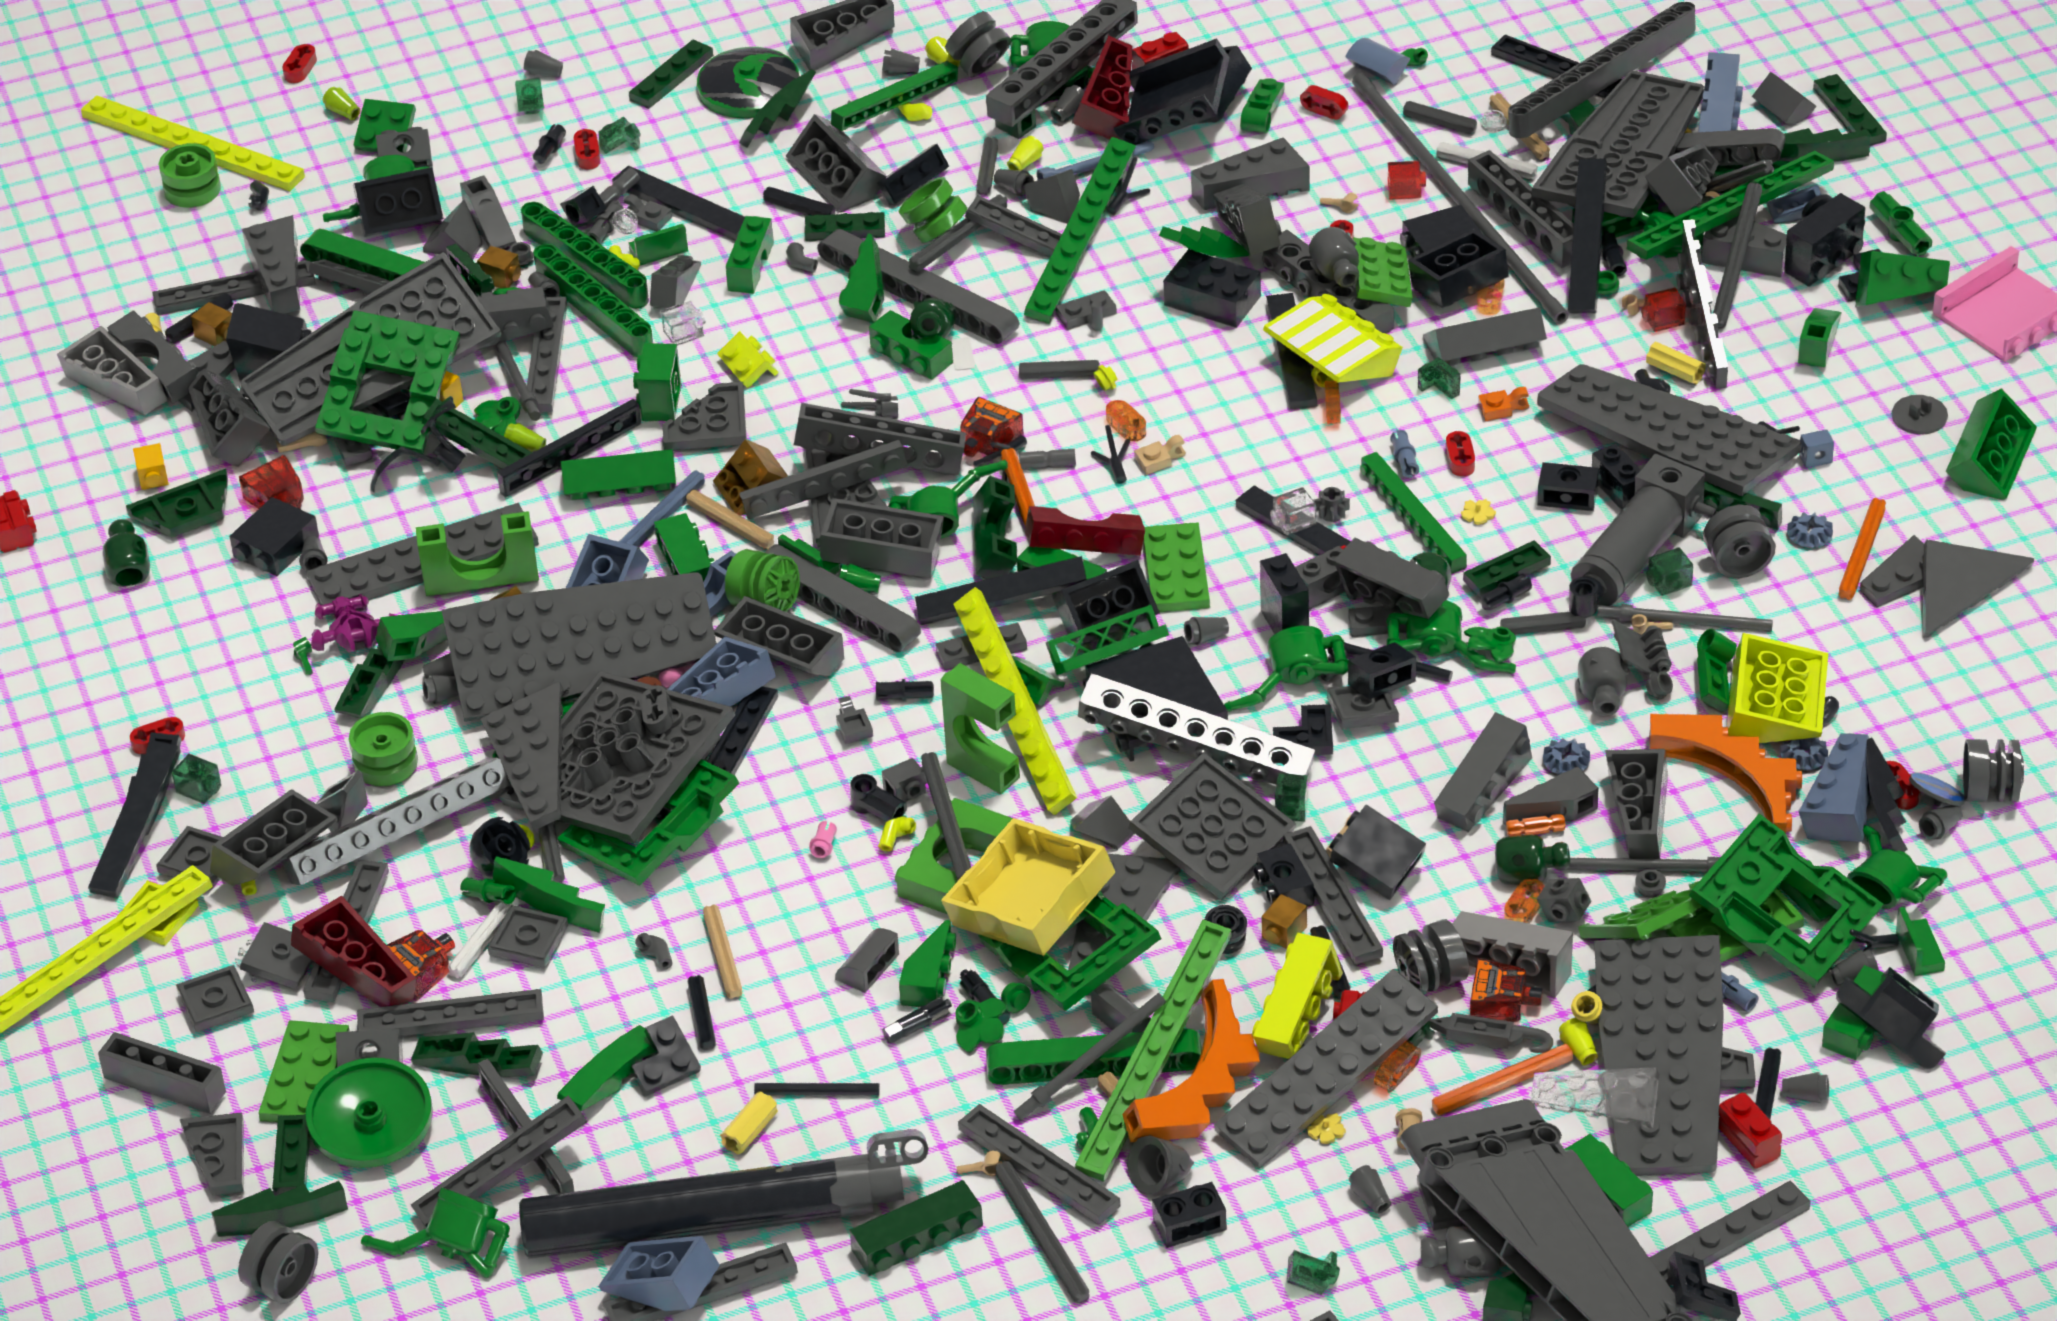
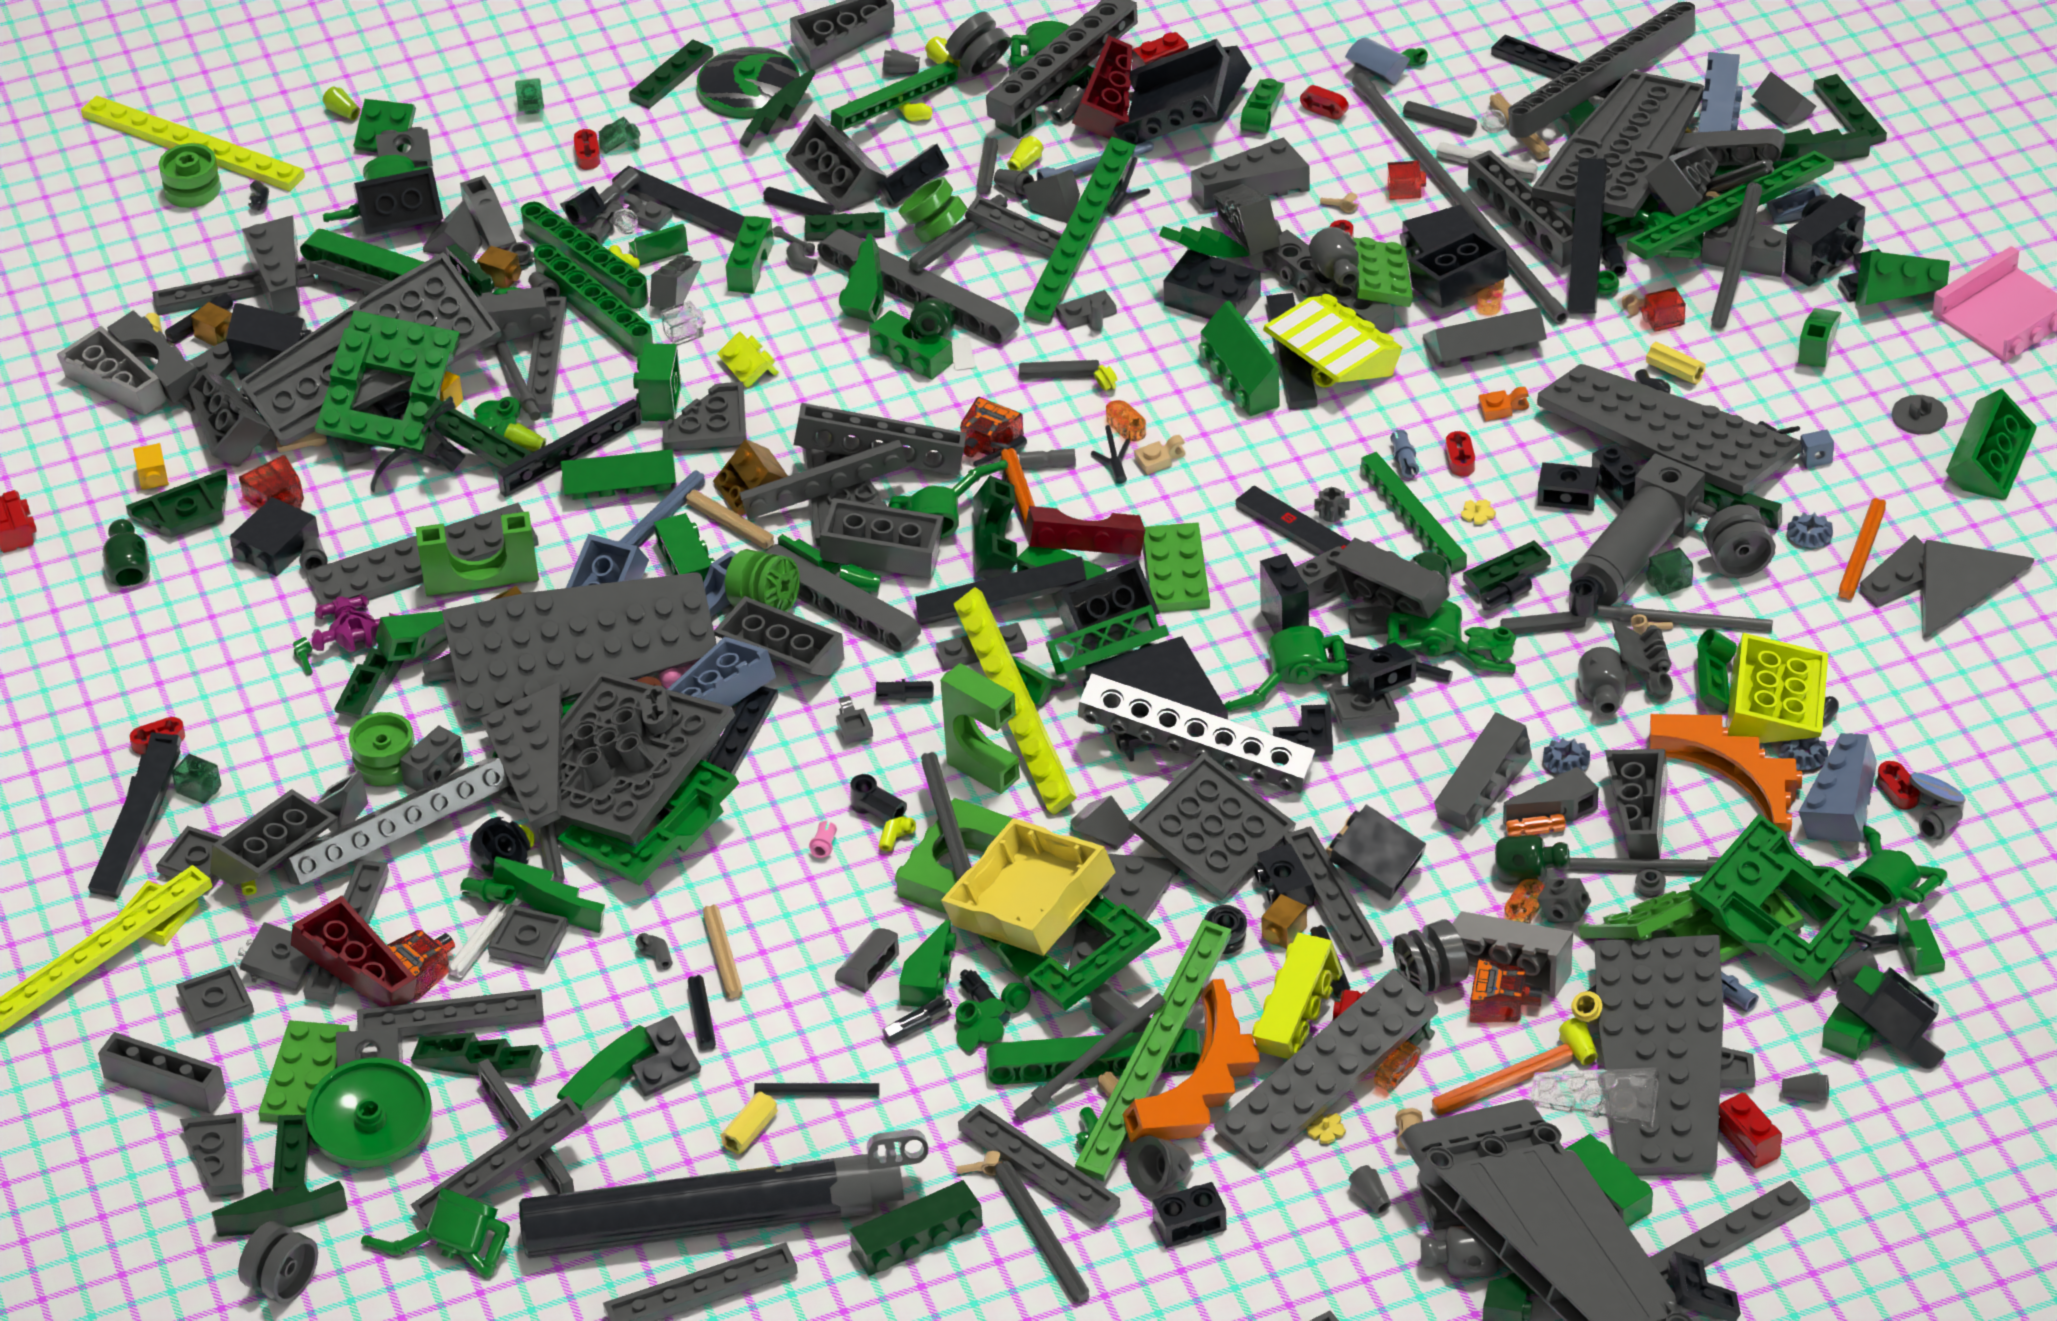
red beam [282,44,317,83] -> none
dark grey cone [422,675,459,704] -> none
dark grey cone [523,50,563,77] -> none
black axle [533,124,566,164] -> none
sand blue slope [598,1236,720,1311] -> none
dark grey plant [841,389,898,419] -> none
dark grey brick [882,758,928,802] -> none
dark grey cone [1184,617,1229,645] -> none
clear brick [1270,487,1316,536] -> none
clear green brick [1275,773,1308,822] -> none
clear green bracket [1286,1250,1340,1295] -> none
clear orange beam [1324,381,1341,424] -> none
clear green bracket [1418,357,1461,399] -> none
dark grey plate [1430,1013,1554,1053] -> none
dark grey wing [1676,219,1728,389] -> none
black axle [1755,1047,1782,1120] -> none
black slope [1867,737,1908,852] -> none
green piece [1869,191,1932,257] -> none
dark grey wheel [1963,739,2024,802] -> none
none -> dark grey brick [400,725,465,791]
none -> dark grey hinge [773,226,815,253]
none -> green slope [1198,301,1280,416]

